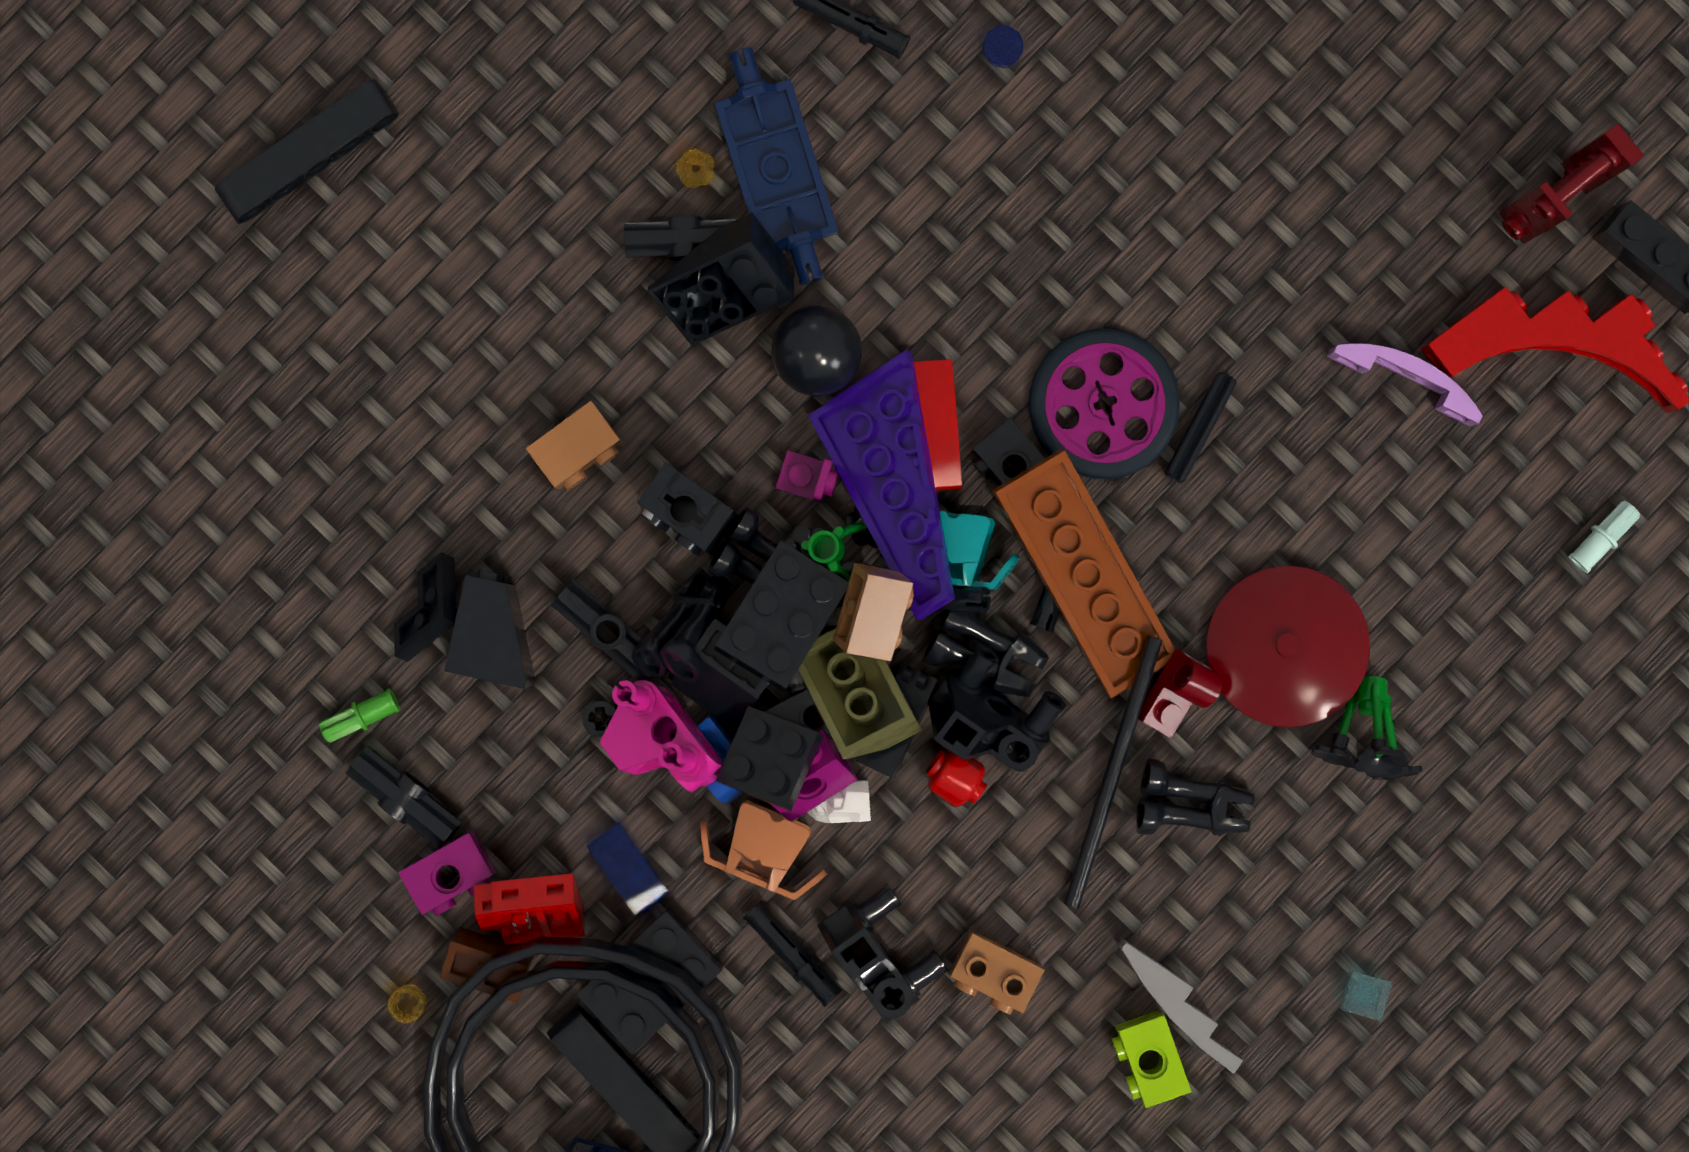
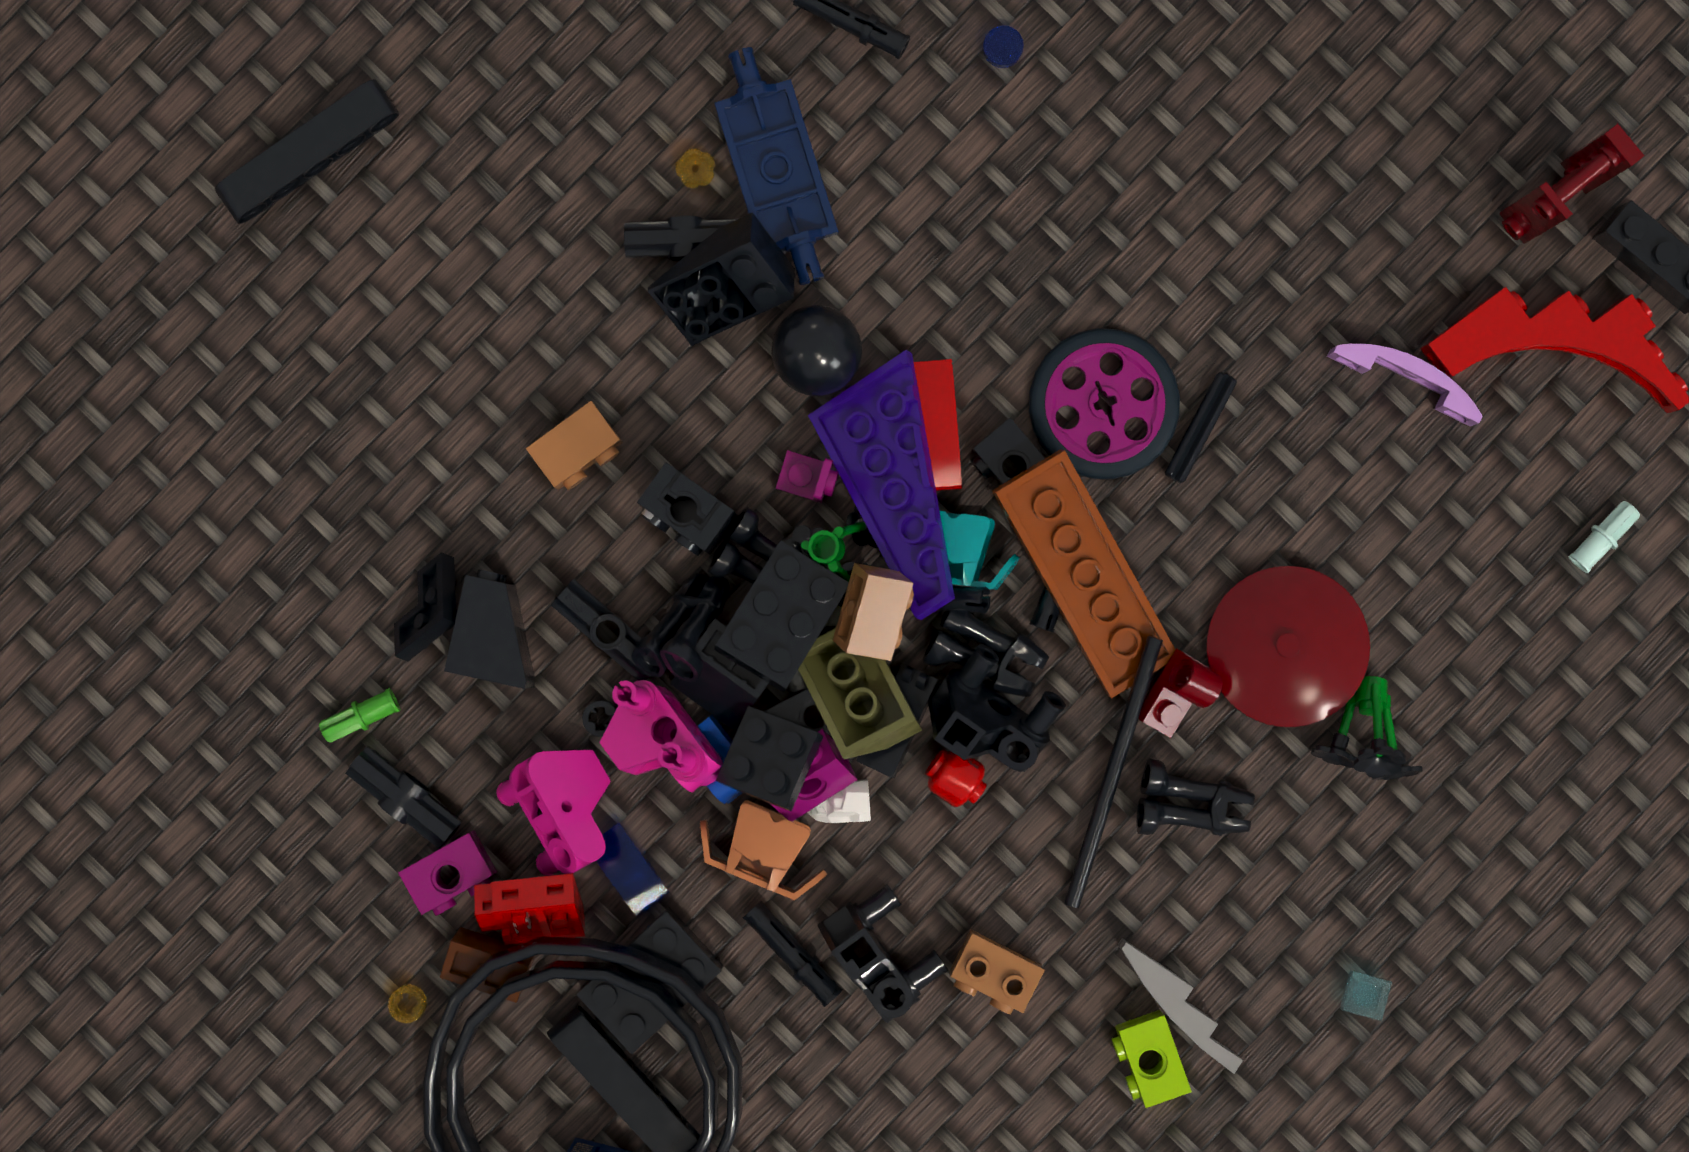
none -> dark pink piece [497,750,611,876]

